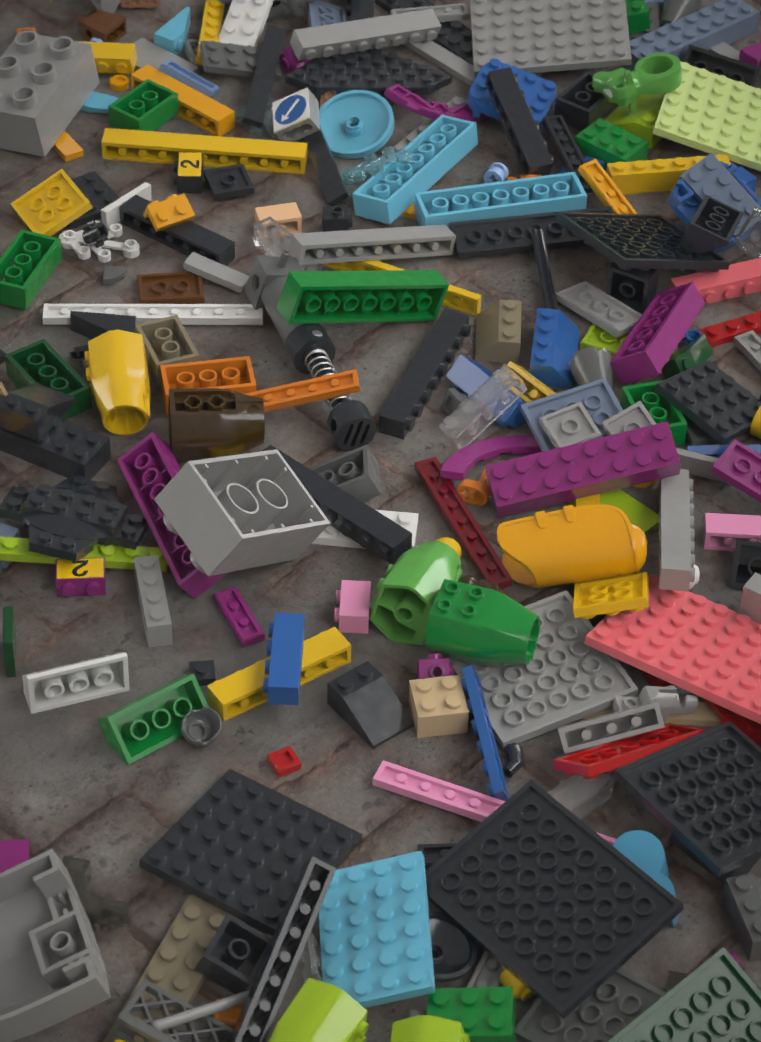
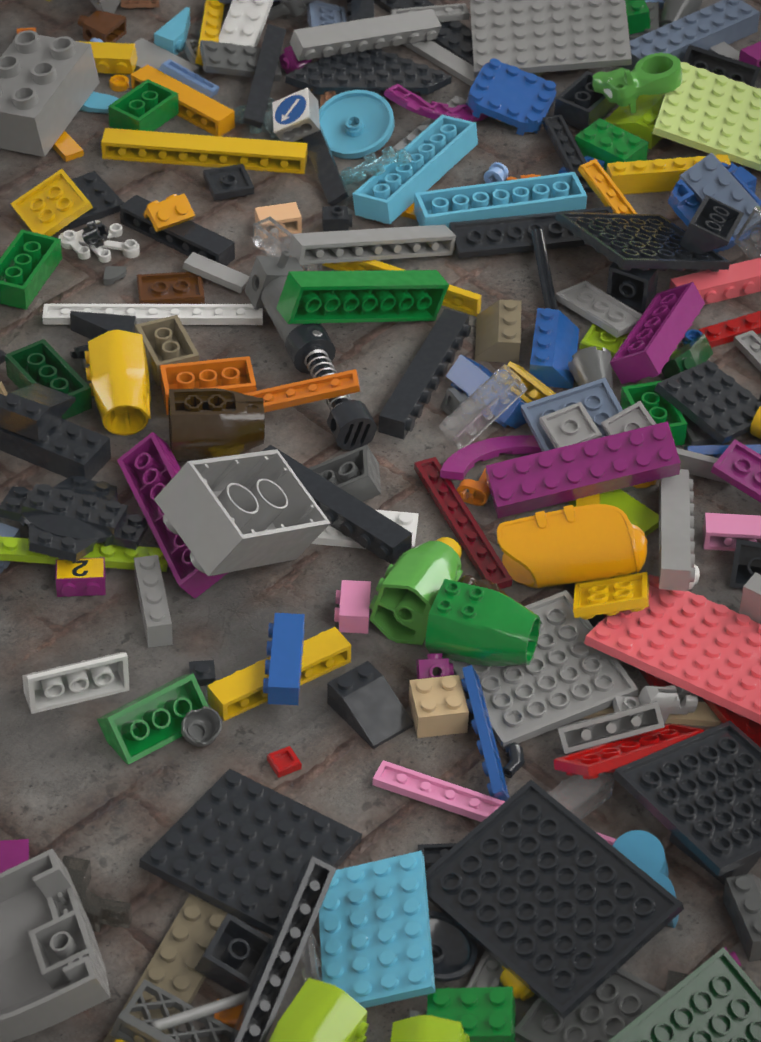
dark green tile [2,606,17,678] -> none
white tile [101,182,152,229] -> none
brick [173,152,203,194] -> none
magenta tile [213,586,265,648] -> none
black brick [485,67,554,176] -> none

